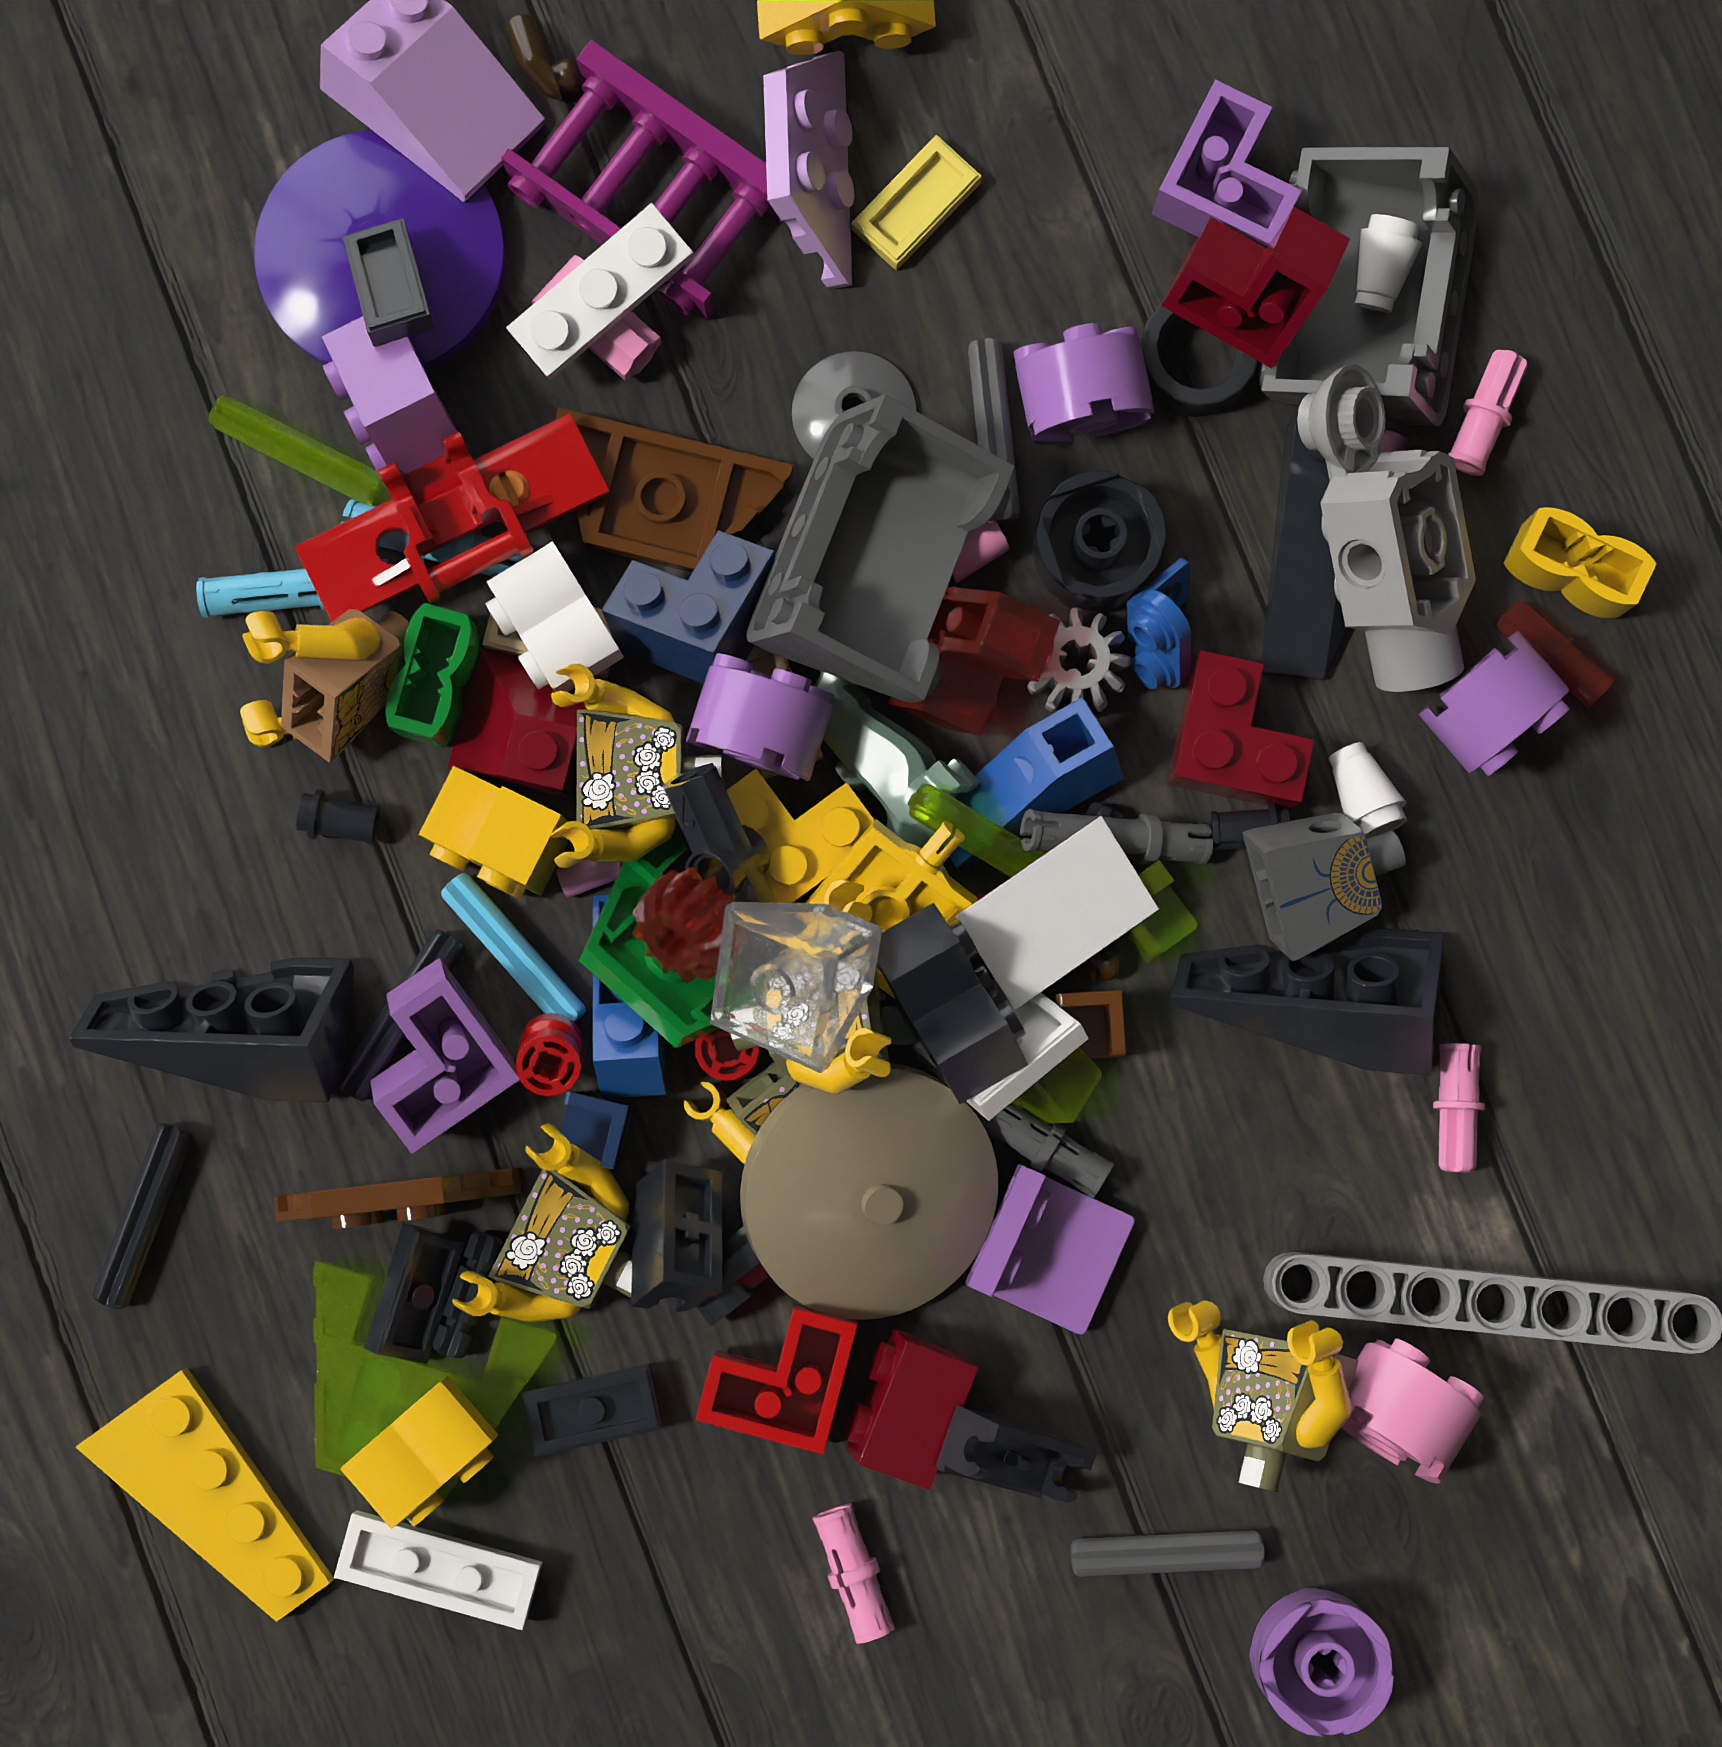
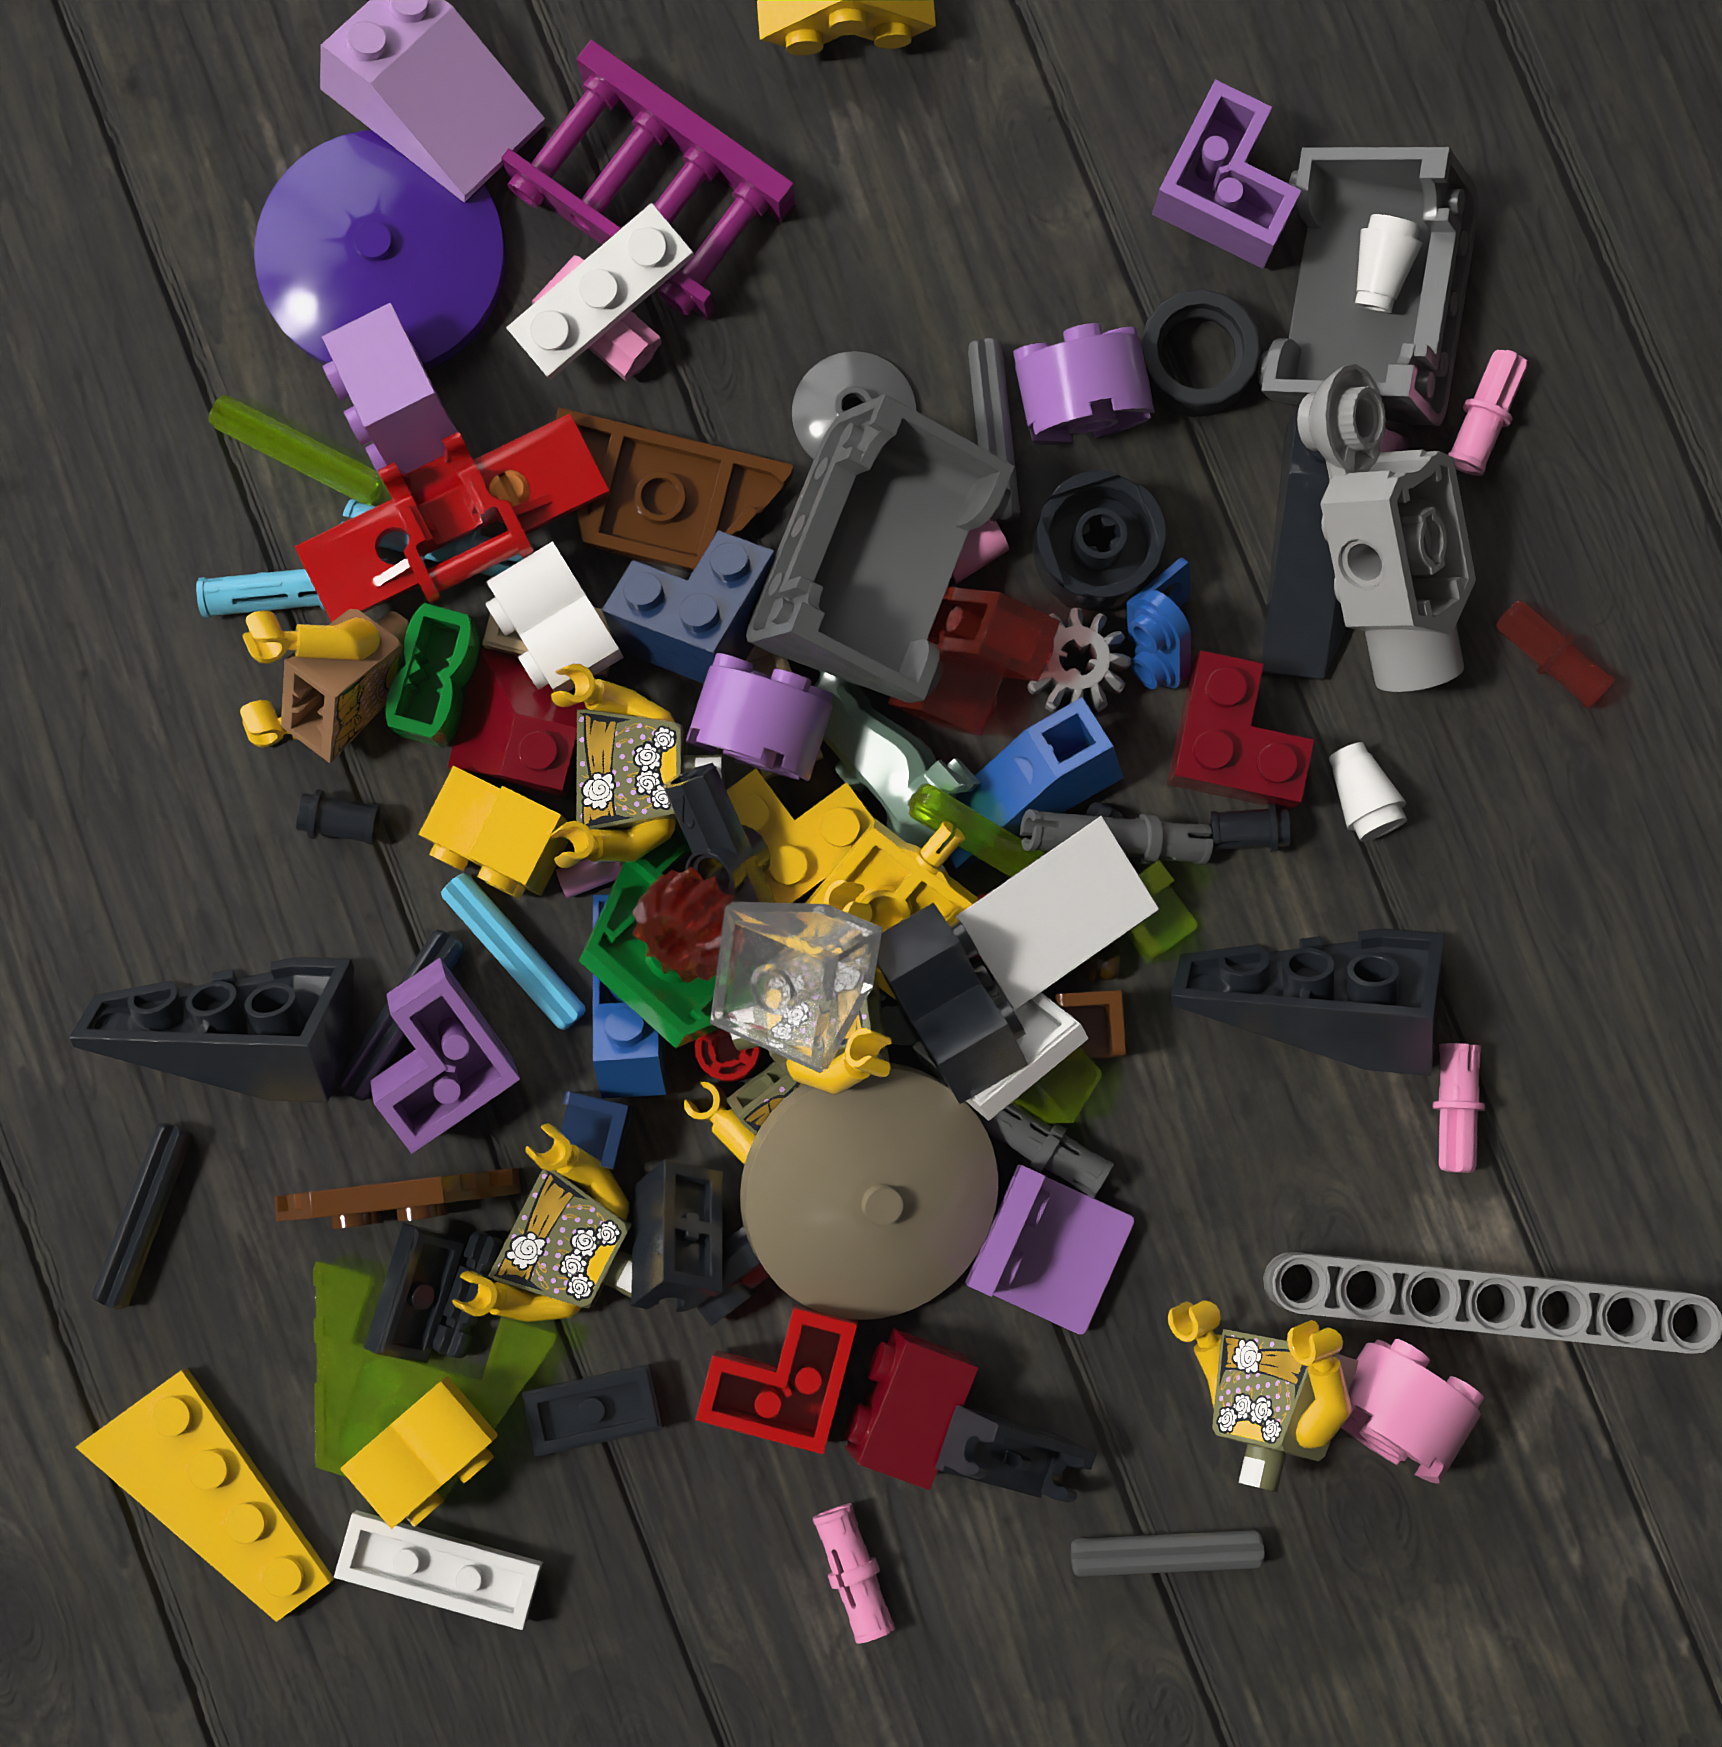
tile [342,218,435,347] -> none
dark brown arm [506,14,581,100] -> none
red wheel [515,1013,584,1096] -> none
lavender wing [763,51,855,290] -> none
light yellow tile [851,135,982,271] -> none
dark red brick [1161,207,1350,369] -> none
dark grey torso [1242,813,1406,961] -> none
medium lavender brick [1249,1587,1394,1737] -> none
medium lavender brick [1418,630,1570,776] -> none
yellow brick [1503,507,1656,618] -> none

